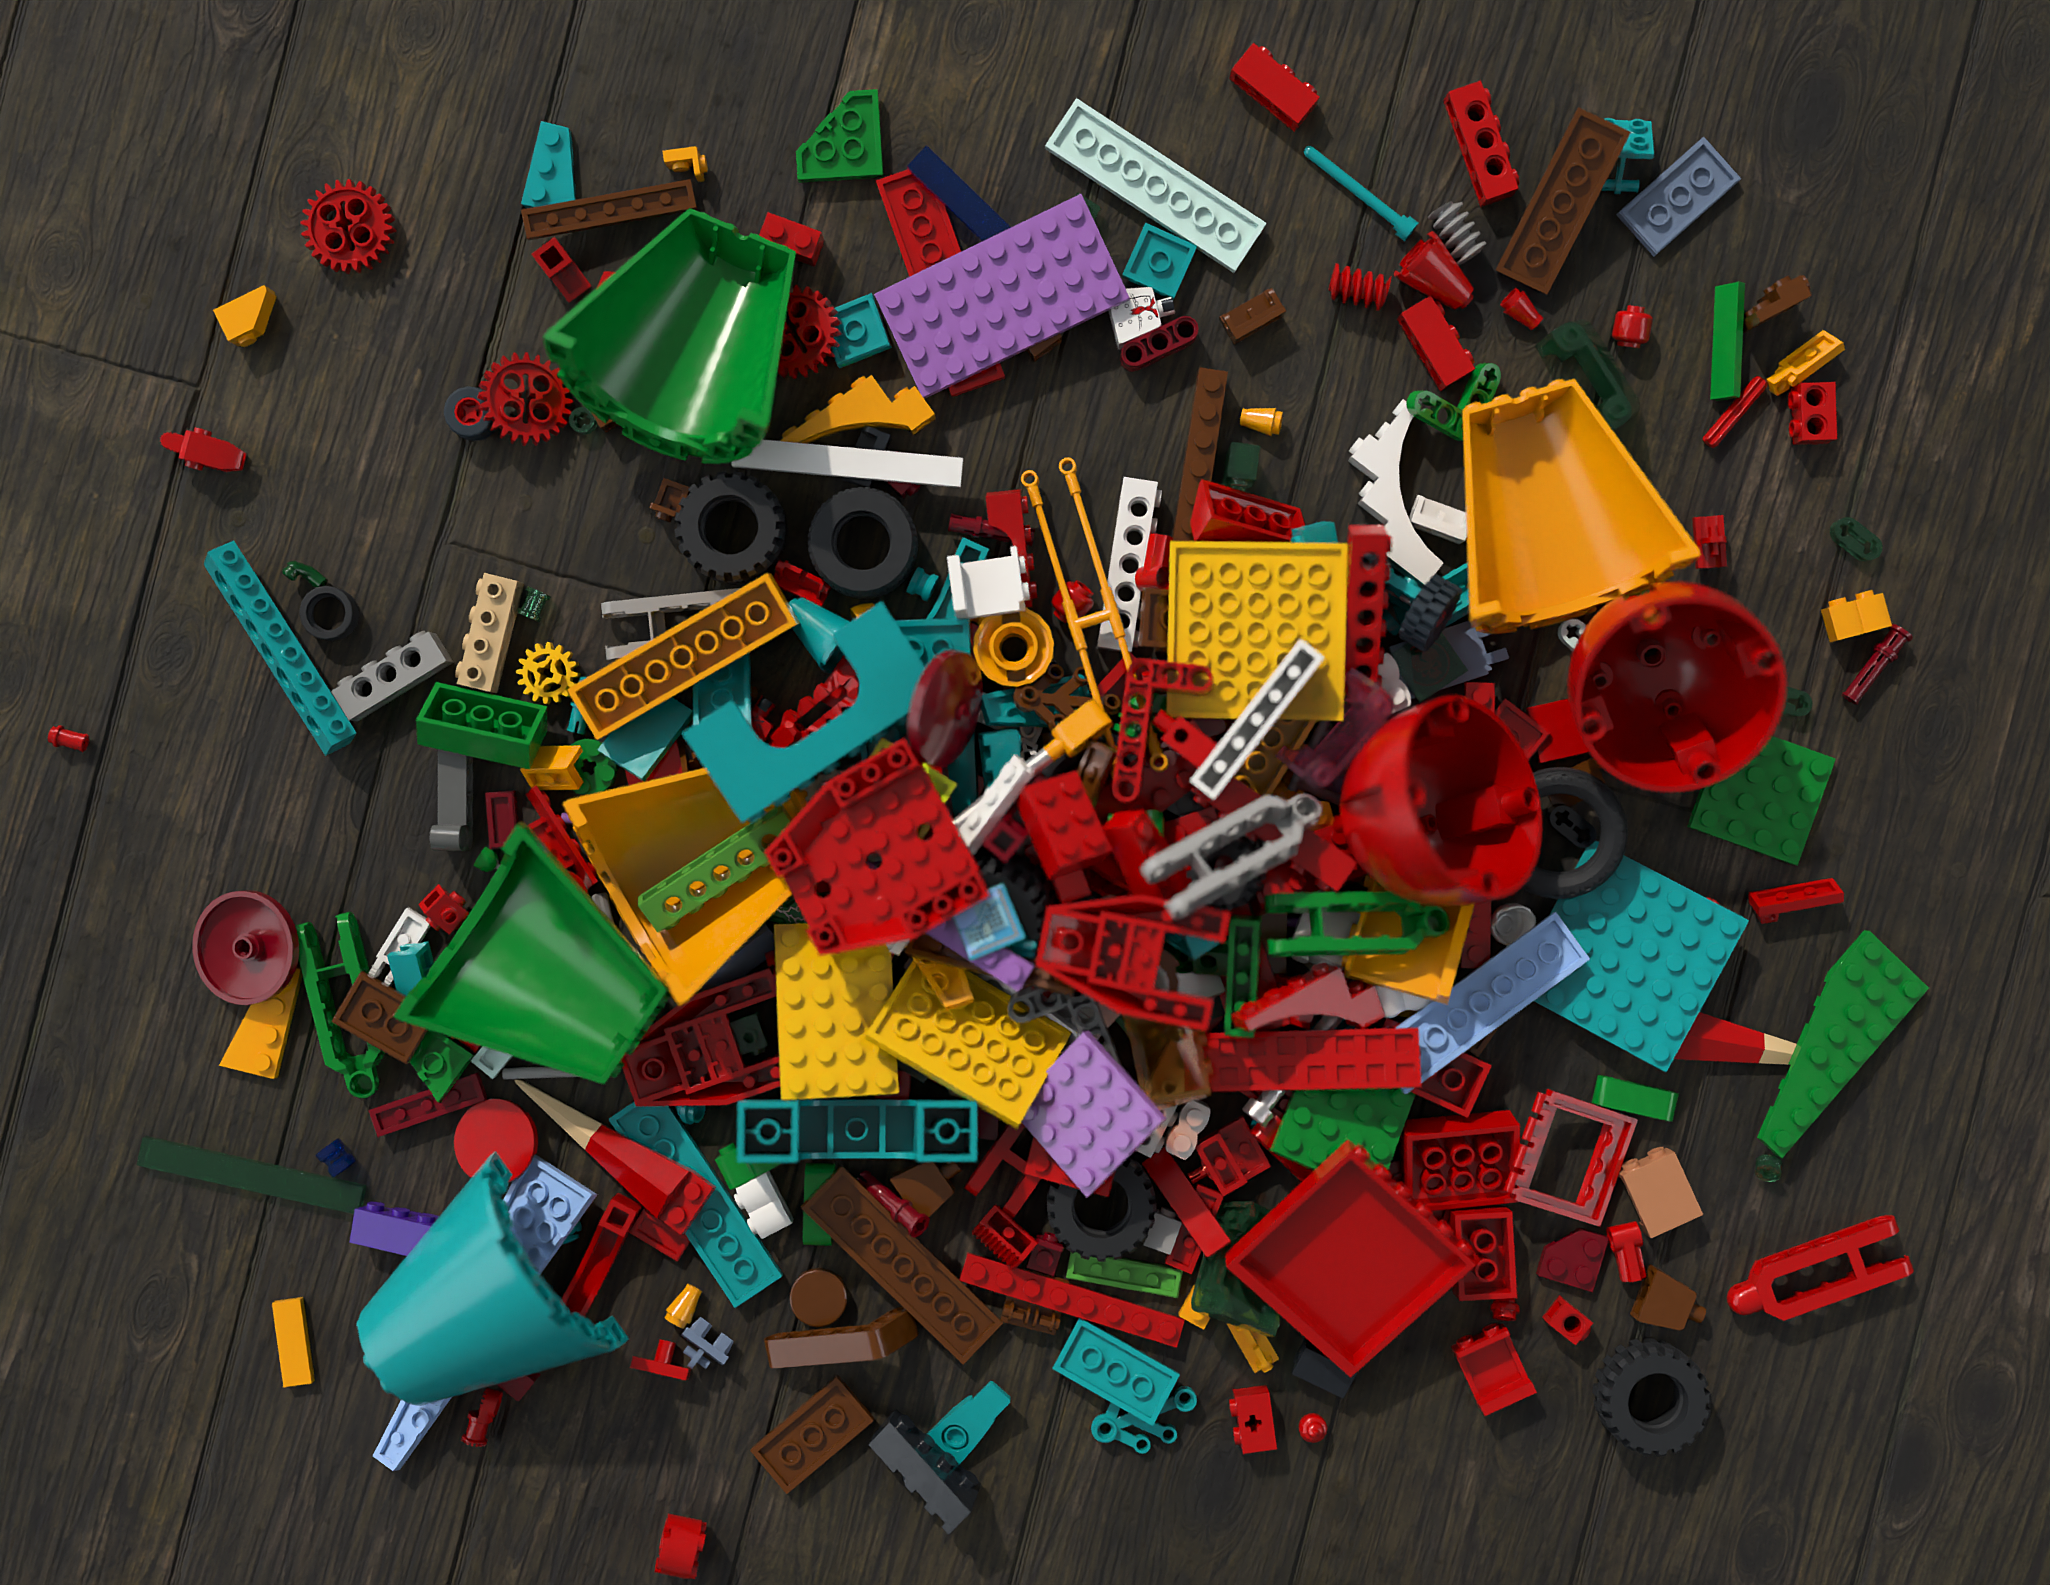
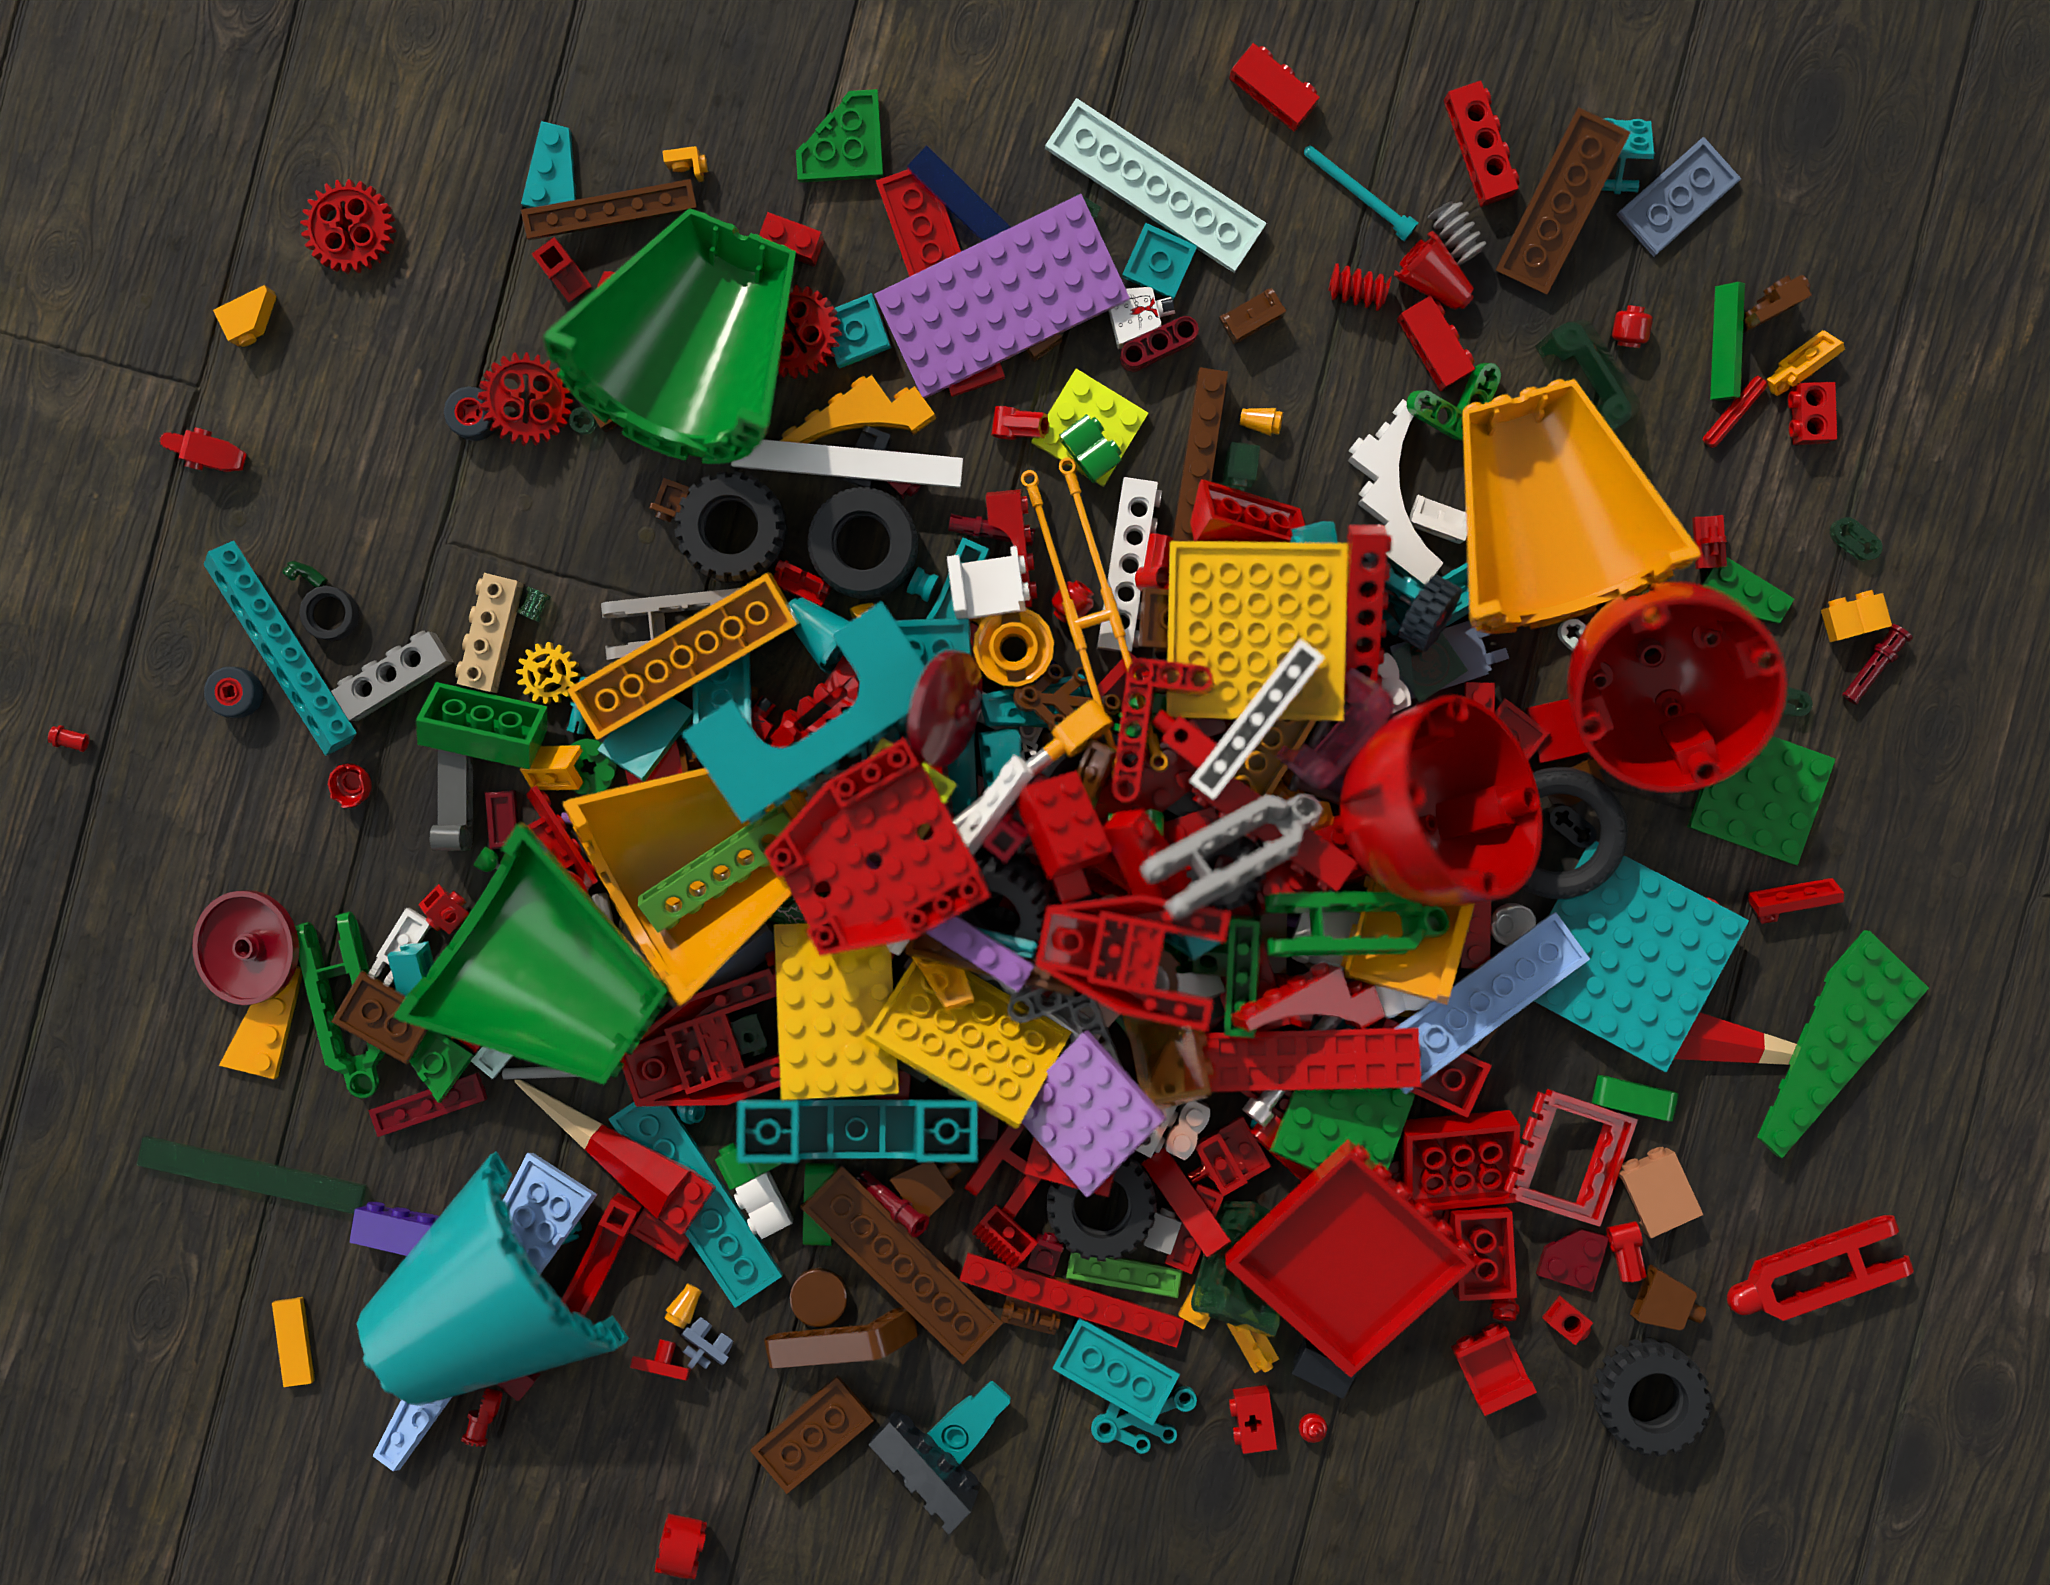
clear blue wheel [315,1138,356,1178] -> none
red tile [454,1099,538,1182] -> none
piece [953,883,1026,961] -> none
red cone [1500,288,1543,330] -> none
clear green bush [1755,1154,1783,1182] -> none
none -> black wheel [204,667,263,718]
none -> red hair [328,763,372,808]
none -> red piece [991,406,1050,440]
none -> neon yellow plate [1031,369,1148,487]
none -> green brick [1058,414,1122,483]
none -> green wing [1701,557,1795,624]

